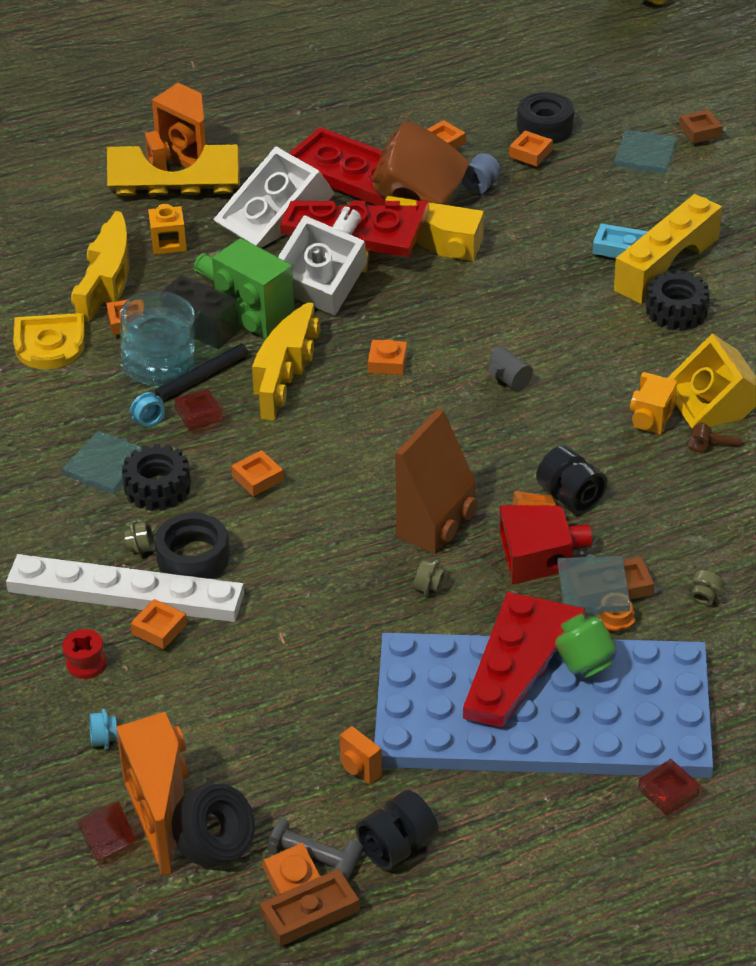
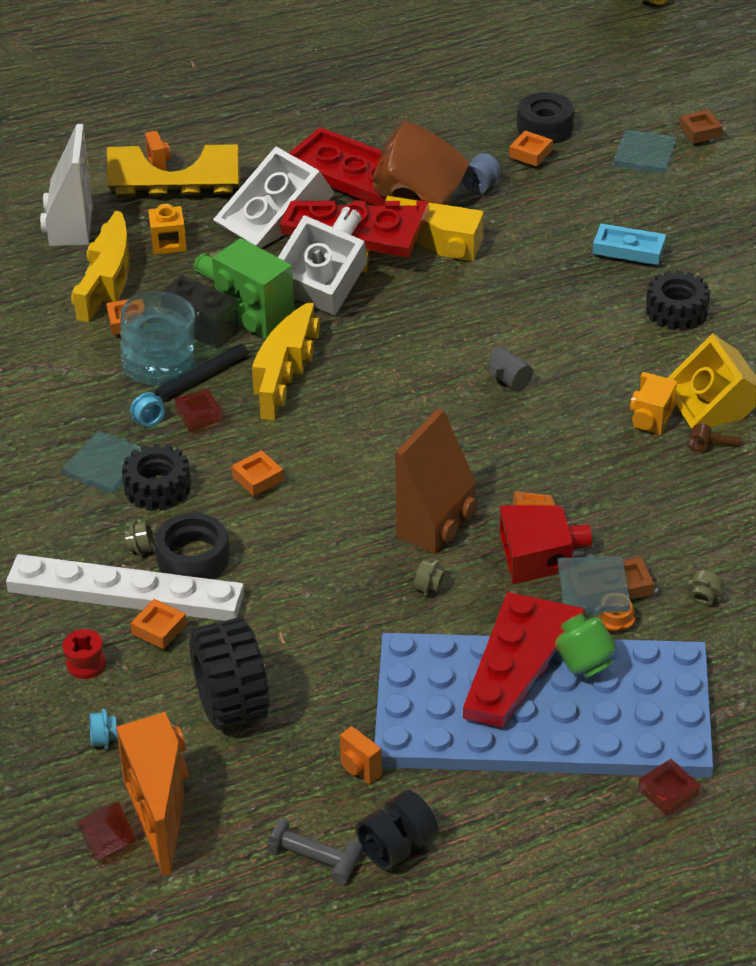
yellow tile [13,313,85,370] -> none
orange slope [152,83,206,168] -> none
black tyre [172,784,255,866] -> none
dark orange plate [259,868,360,947] -> none
orange plate [262,842,320,896] -> none
orange plate [368,339,407,375] -> none
orange plate [426,120,466,149] -> none
black wheel [536,445,608,514] -> none
yellow arch [614,194,722,304] -> none
none -> white slope [40,124,93,246]
none -> black tyre [189,617,270,730]

